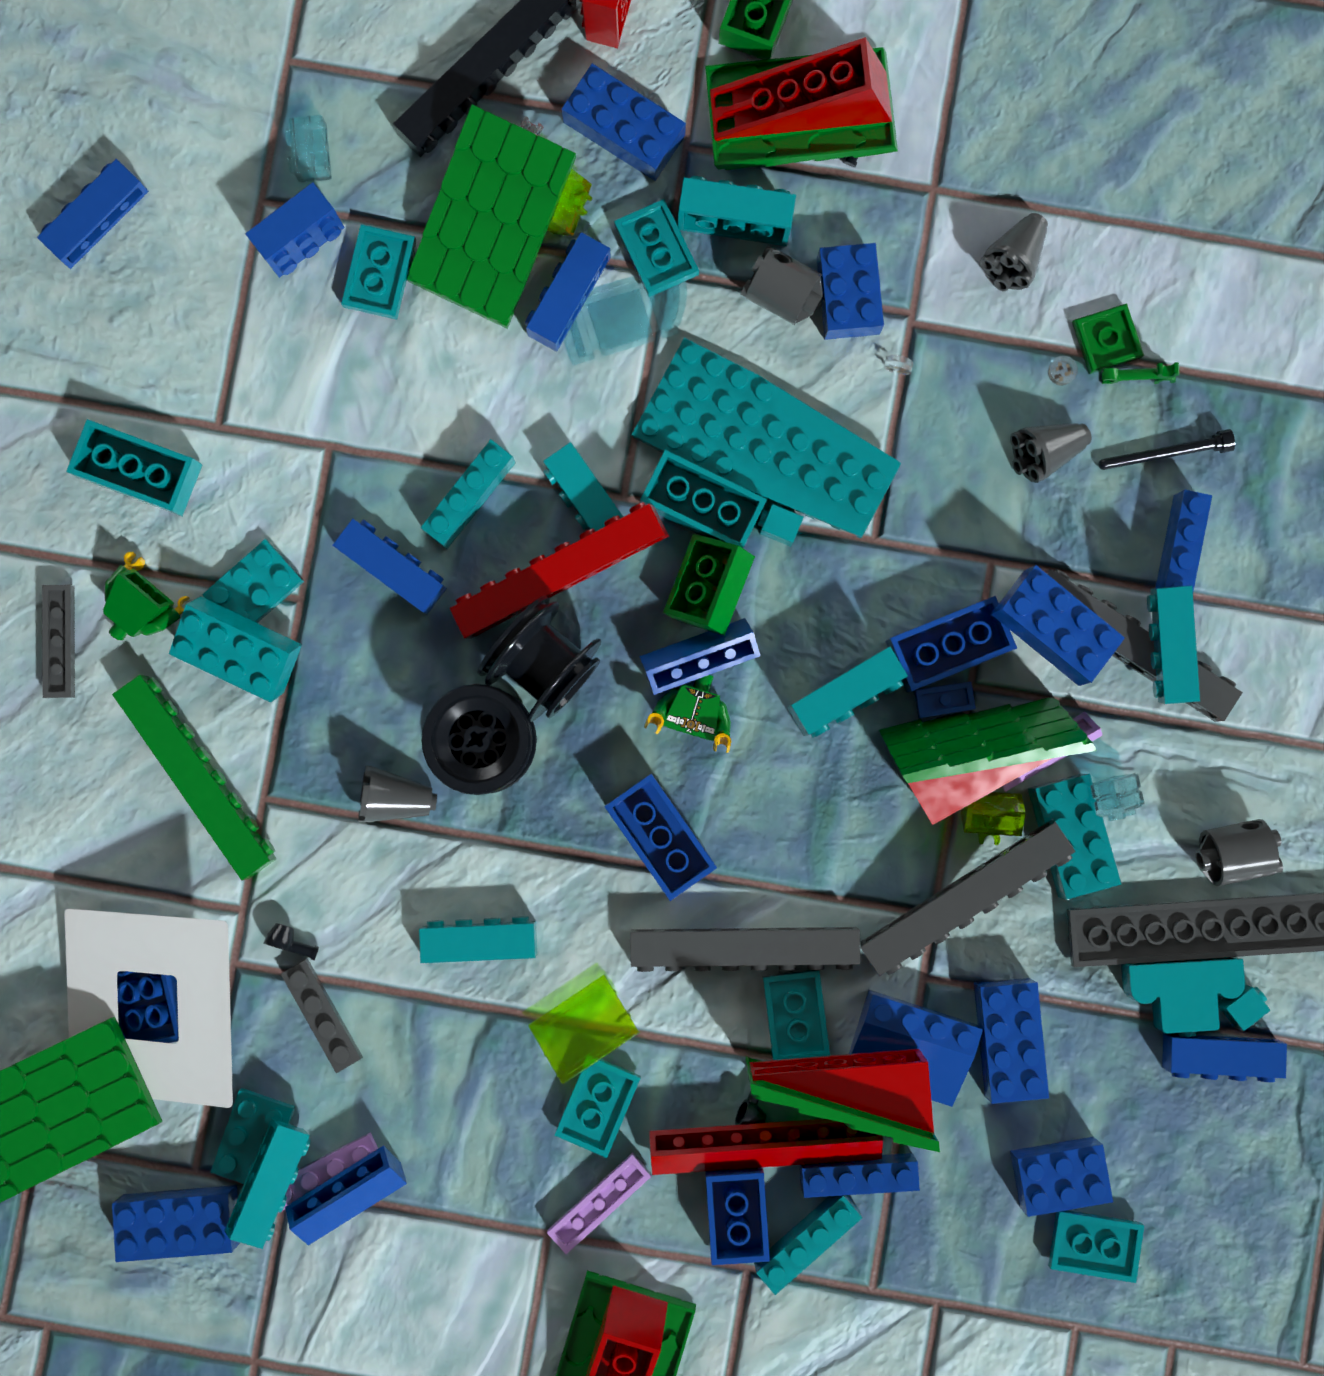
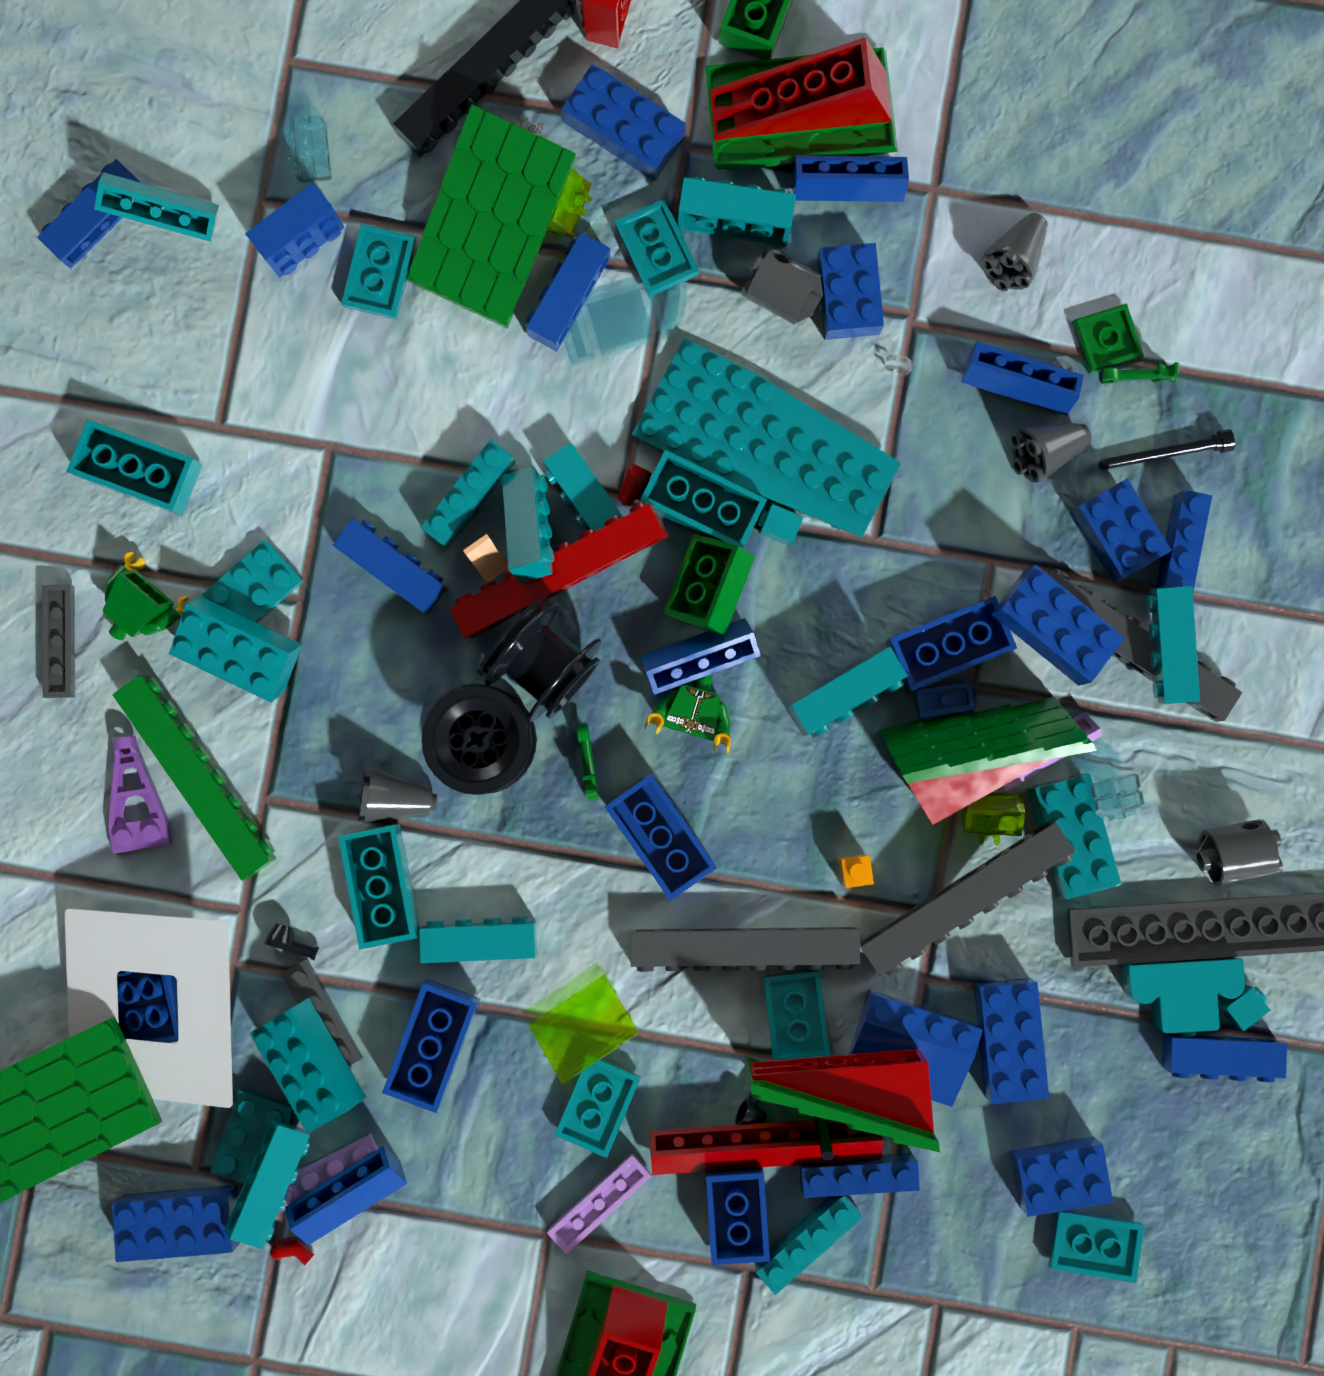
none -> teal brick [94,172,219,242]
none -> medium lavender plate [108,736,172,854]
none -> teal brick [249,998,366,1133]
none -> red arm [270,1237,314,1266]
none -> teal brick [338,824,420,950]
none -> blue brick [382,979,481,1113]
none -> light nougat slope [463,534,508,582]
none -> teal brick [502,466,554,584]
none -> green bar [576,725,599,801]
none -> red cone [617,463,652,507]
none -> blue brick [792,155,909,202]
none -> black bar [814,1116,834,1160]
none -> light orange brick [838,854,874,888]
none -> blue brick [961,341,1084,416]
none -> blue brick [1070,478,1172,583]

